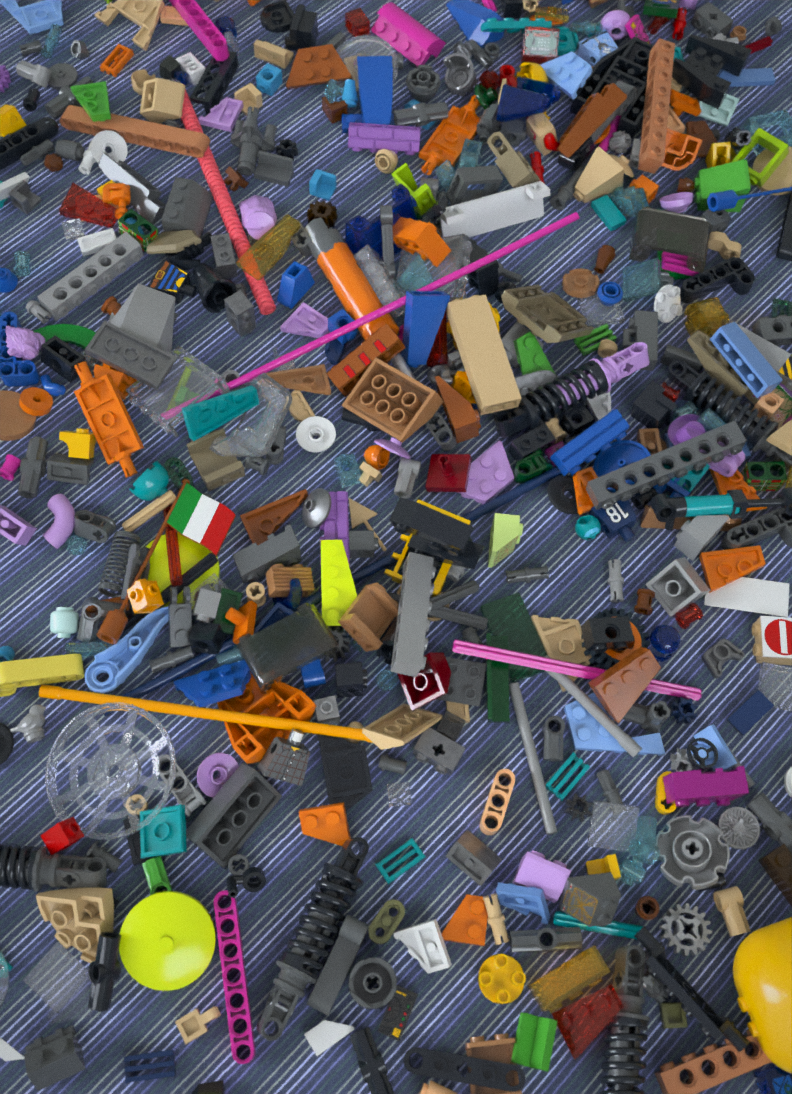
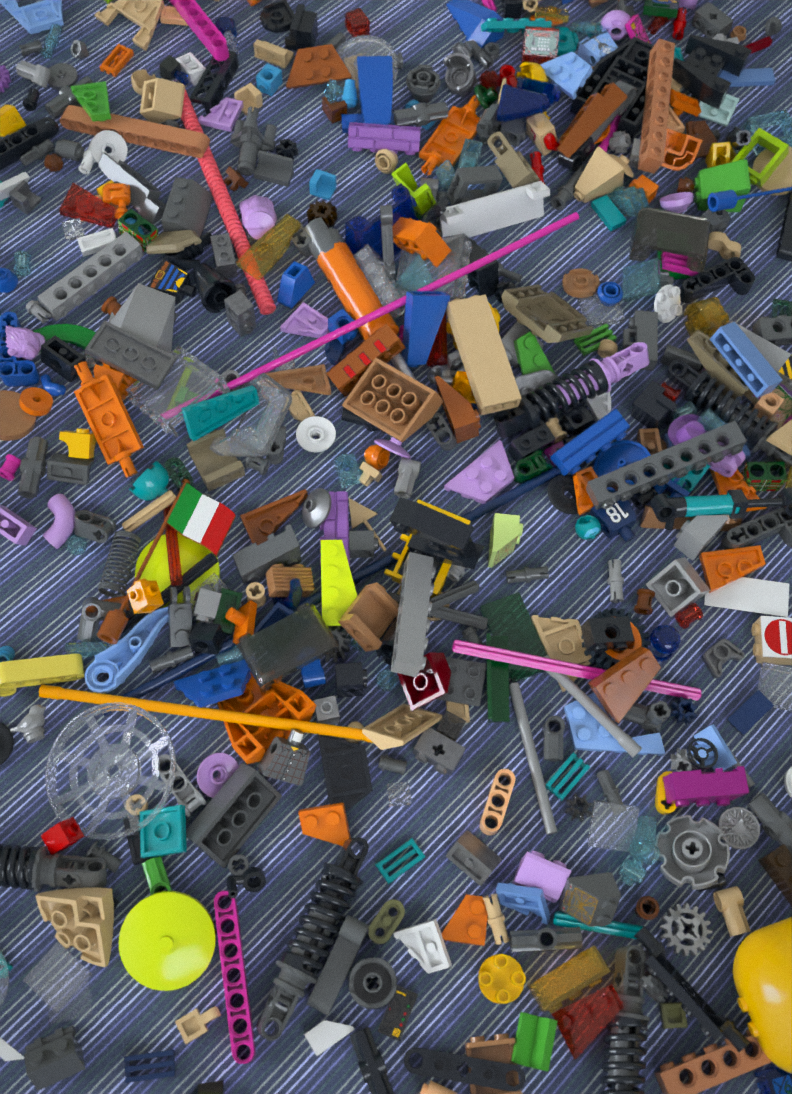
light aqua head [50,607,79,638] -> none
black piece [88,932,121,1012] -> none
dark grey hinge [121,543,150,603] -> none
dark pink brick [371,2,446,67] -> none
dark red tile [425,454,472,492] -> none
yellow panel [585,854,621,880] -> none
reddish brown cone [594,245,616,274] -> none

